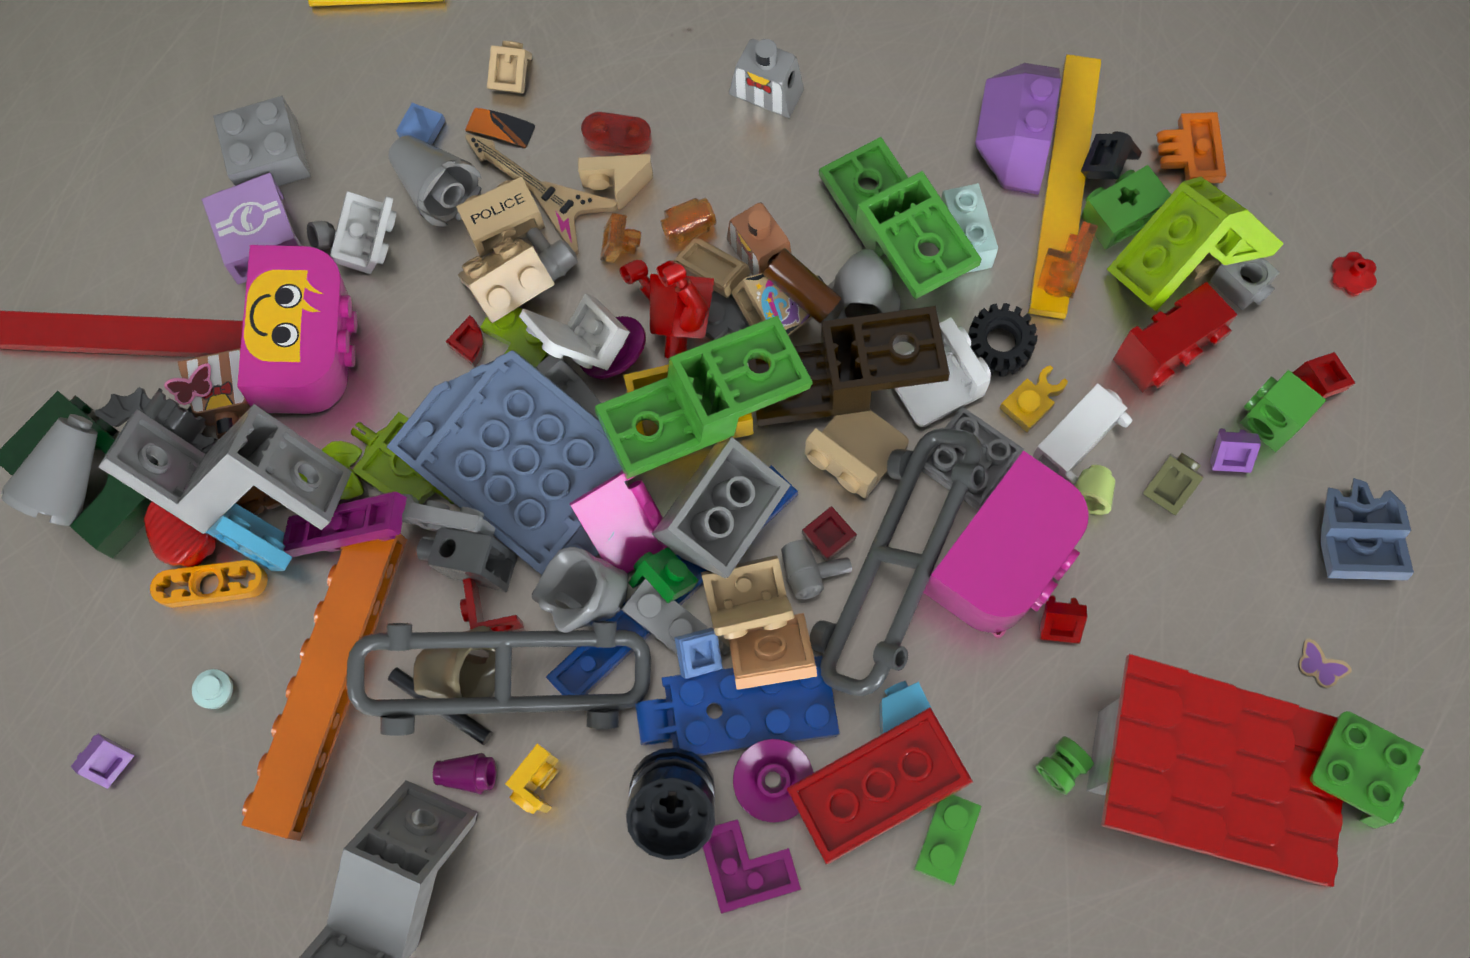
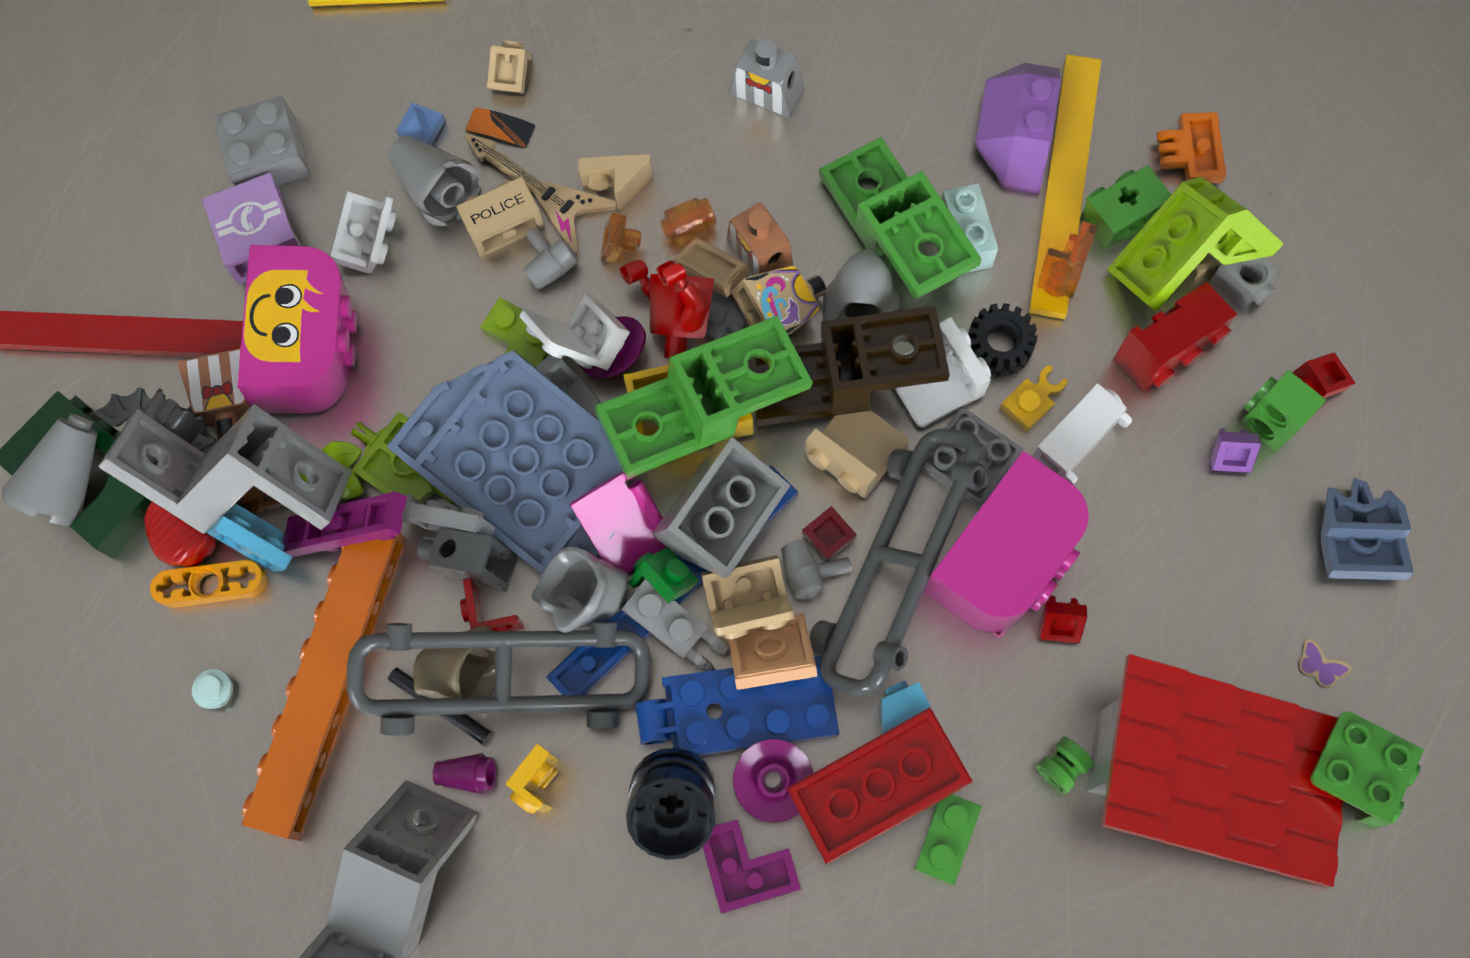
medium lavender tile [71,733,134,789] -> none
dark red sticker [164,364,212,405] -> none
light grey hinge [307,221,336,250] -> none
red tile [445,315,484,367] -> none
tan bracket [458,237,555,323] -> none
clear red plate [581,112,652,155] -> none
medium blue tile [674,628,723,679] -> none
reddish brown piece [762,248,841,323] -> none
yellowish green hat [1074,465,1115,515] -> none
black bracket [1081,131,1142,179] -> none
olive bracket [1143,452,1204,516] -> none
red plant [1331,251,1377,296] -> none

